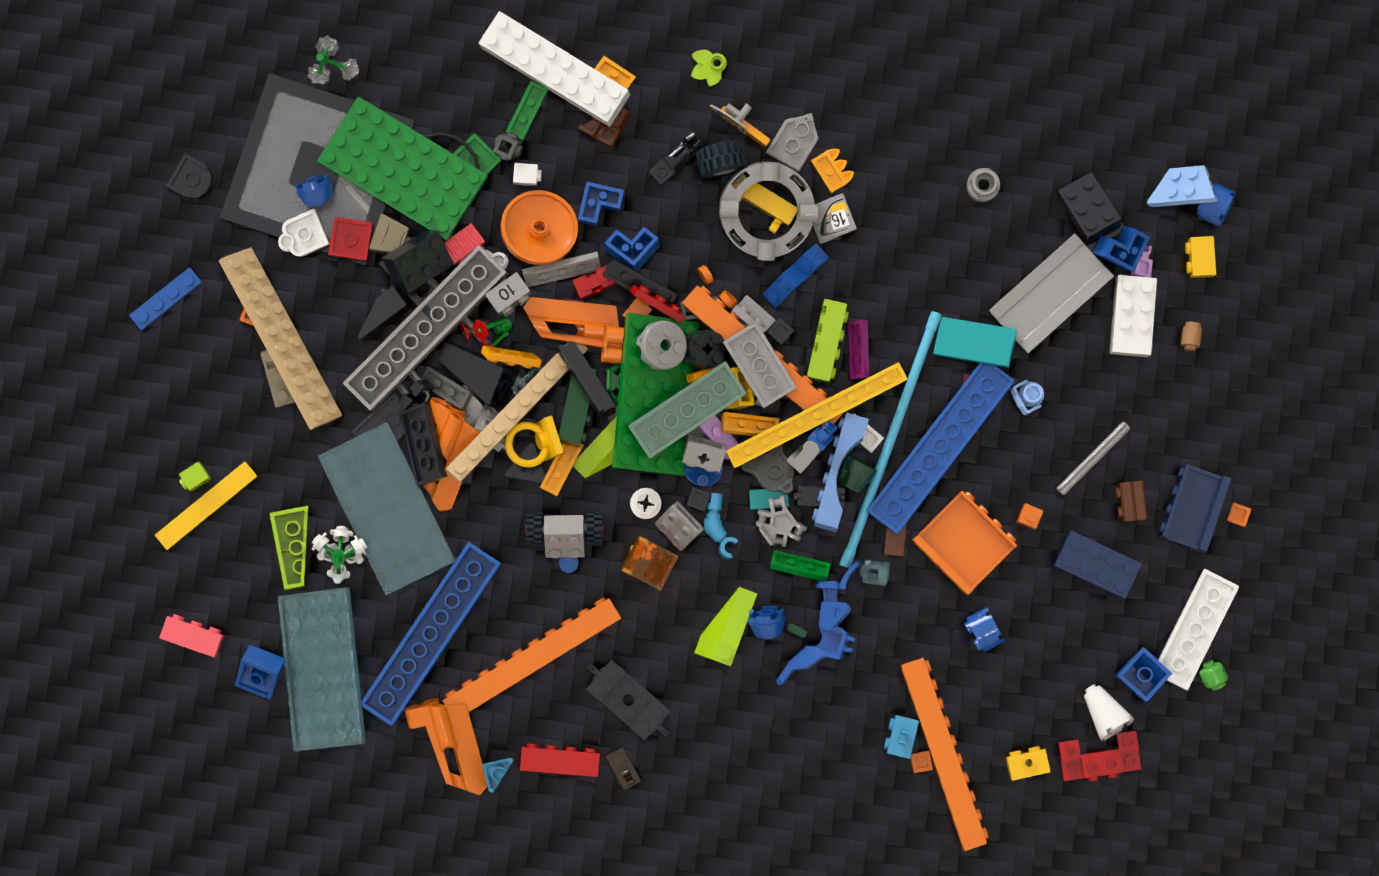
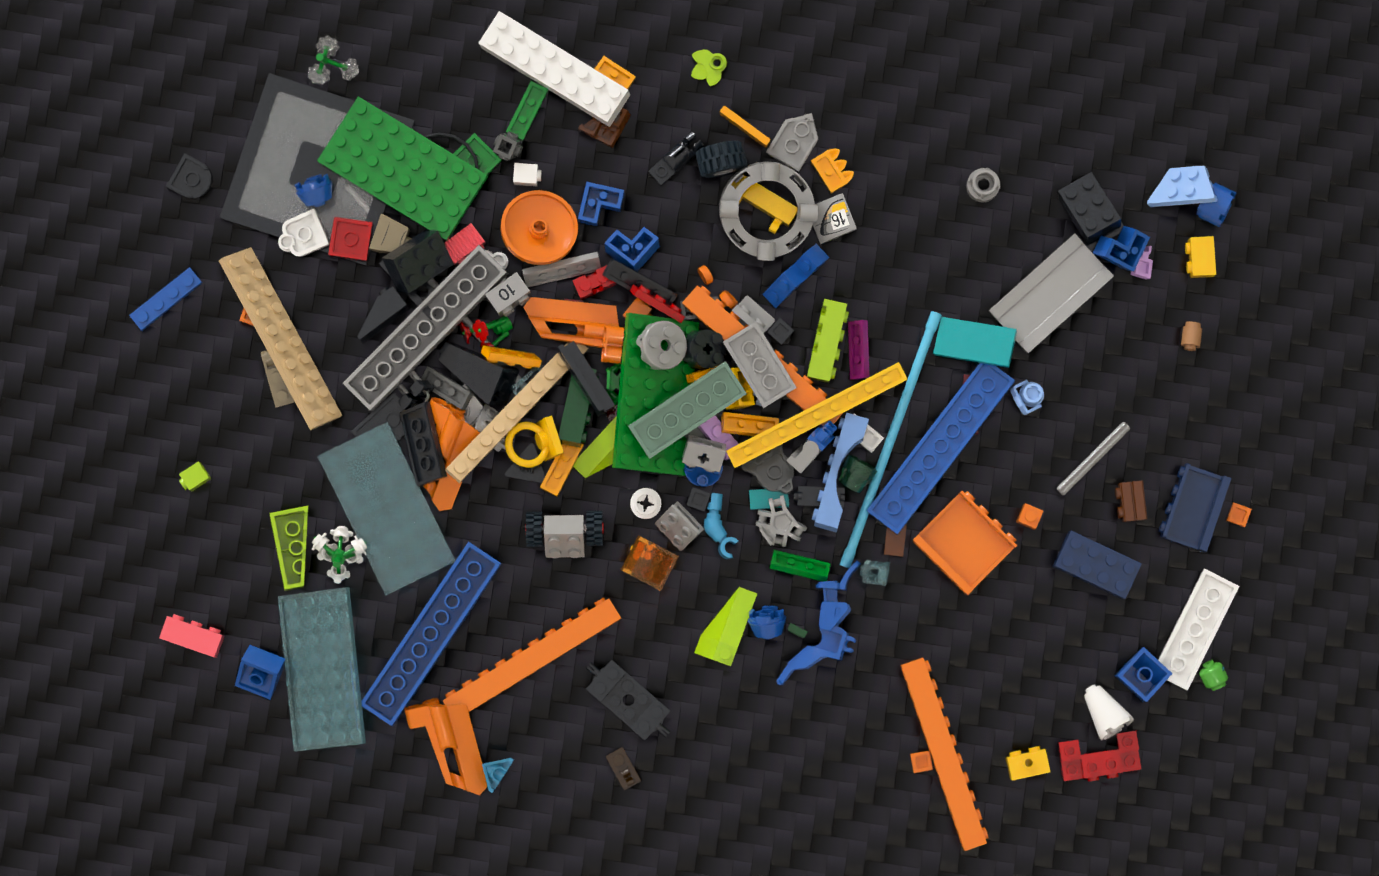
yellow tile [155,461,258,550] -> none
red brick [520,743,600,777] -> none
blue plate [559,557,578,573] -> none
light grey shield [710,104,752,135] -> none
dark azure brick [884,715,919,759] -> none
blue brick [964,607,1005,652] -> none
white brick [1109,275,1157,357] -> none

